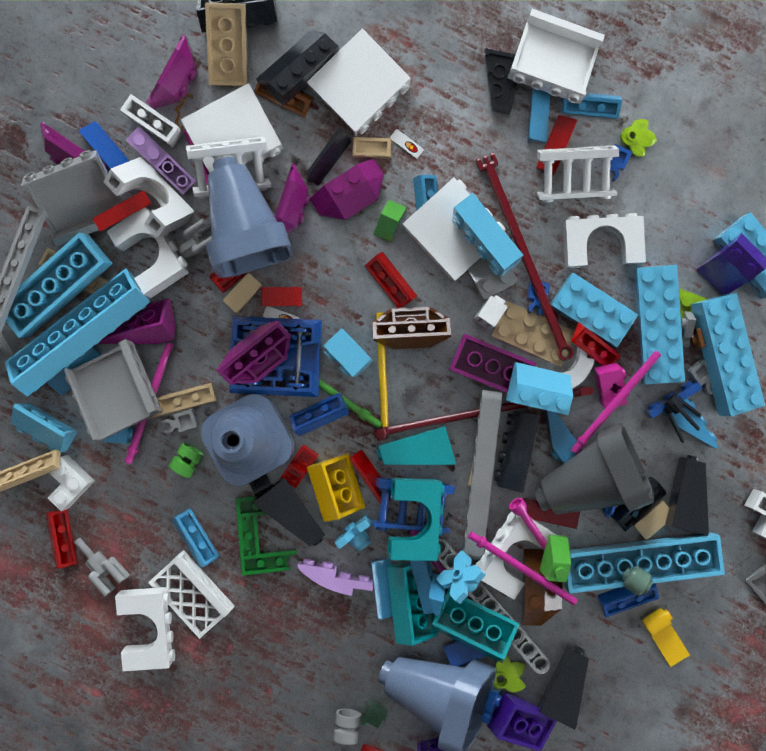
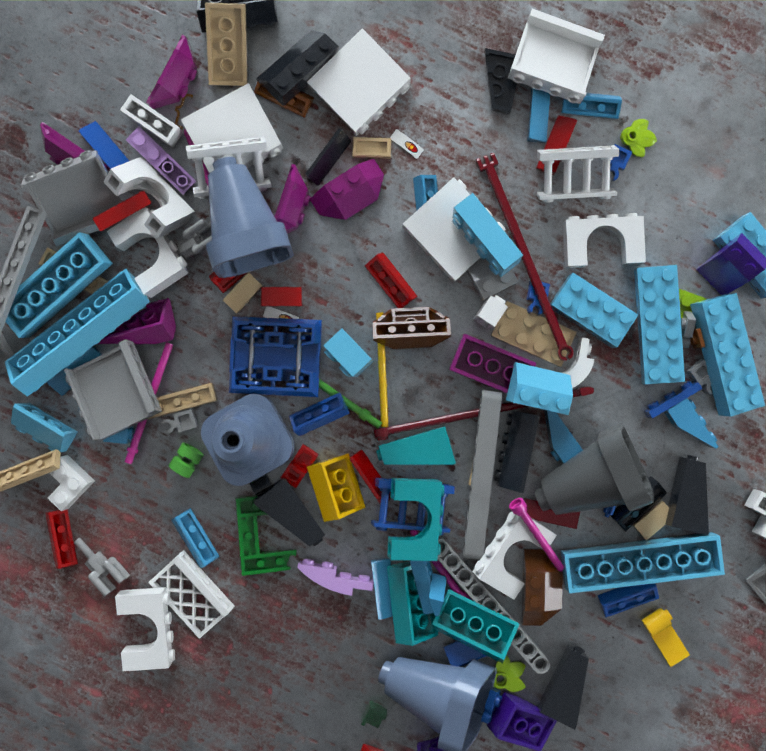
magenta wedge [217,320,291,385] -> none
light grey wheel [333,709,361,745] -> none
medium azure plant [335,514,371,551] -> none
bright green slope [373,200,406,242] -> none
medium azure plant [436,550,486,604] -> none
dark pink bar [468,531,578,605] -> none
bright green slope [539,534,571,582] -> none
red slope [571,322,621,366] -> none
dark pink bar [571,350,661,454] -> none
dark pink brick [594,363,629,409] -> none
sand green head [622,566,653,596] -> none
black plant [663,394,701,443] -> none

